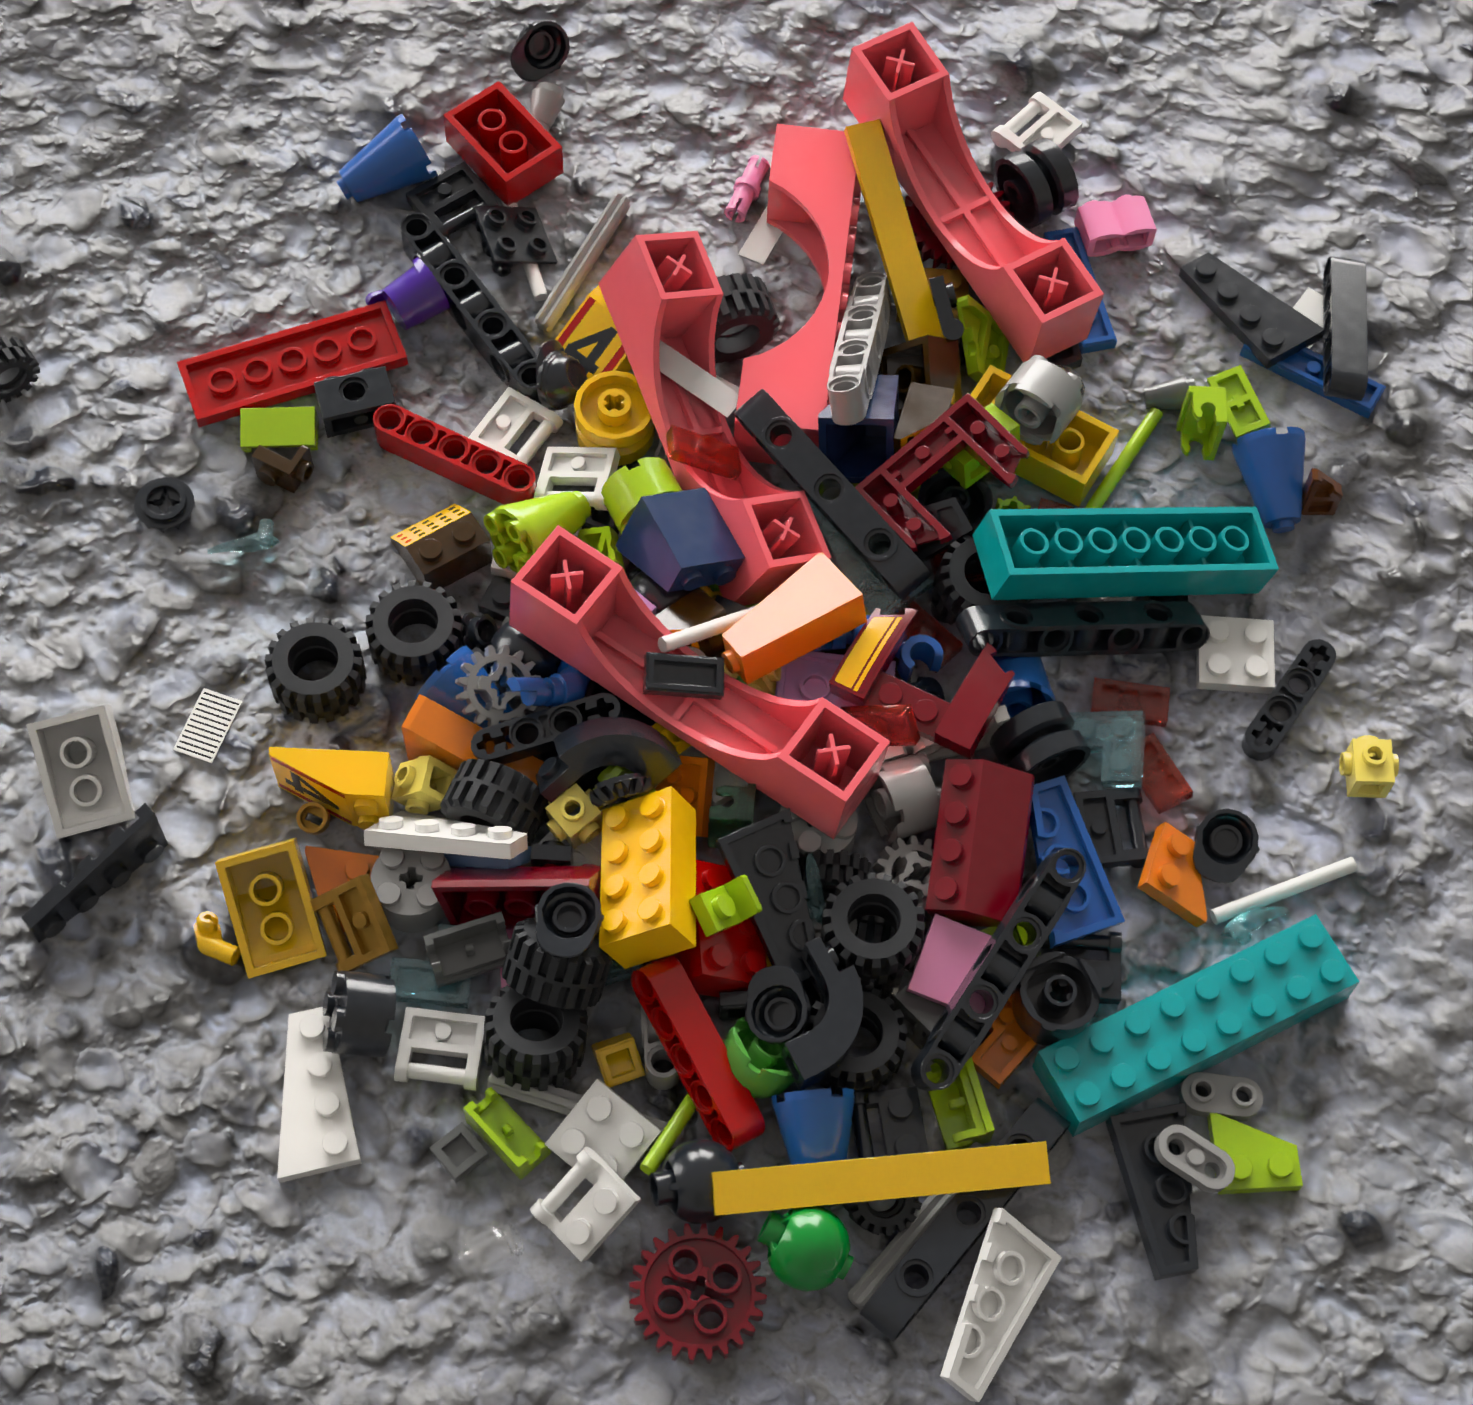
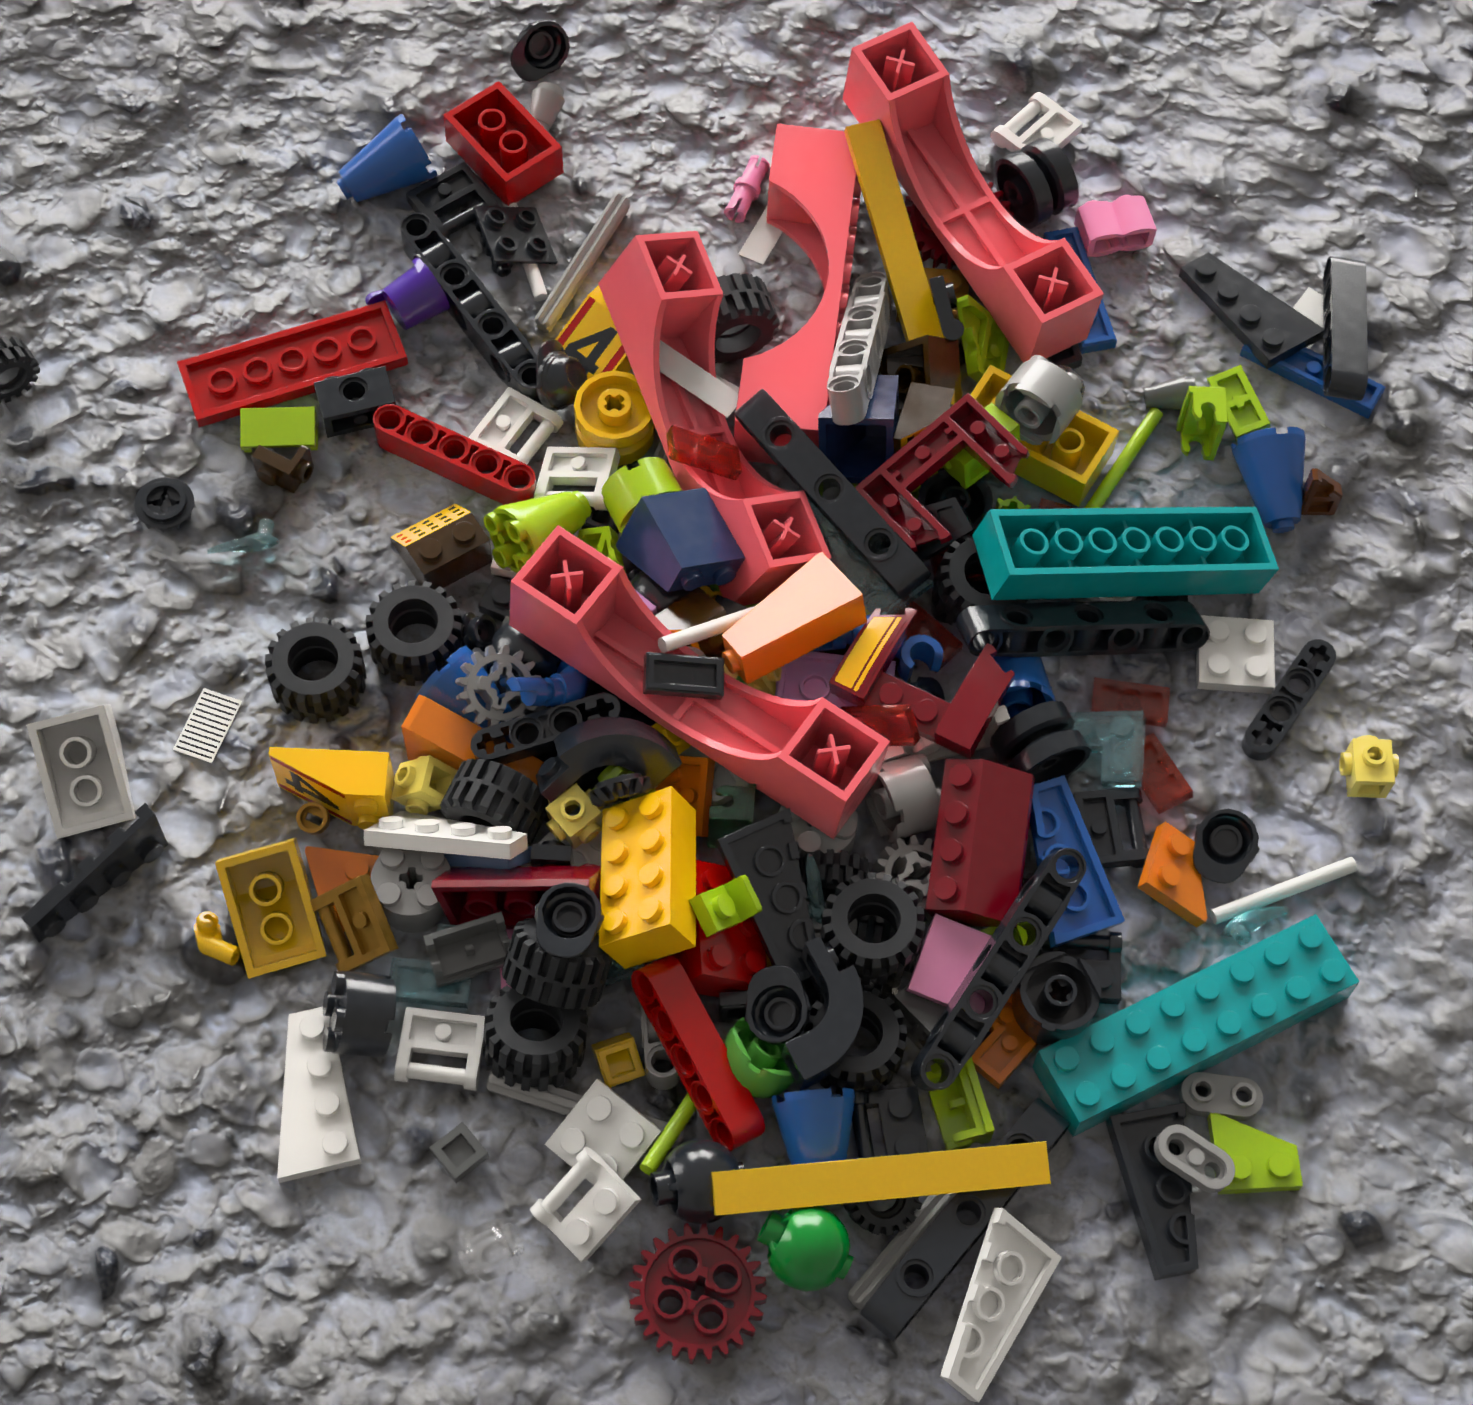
lime hinge [463,1087,552,1180] -> none

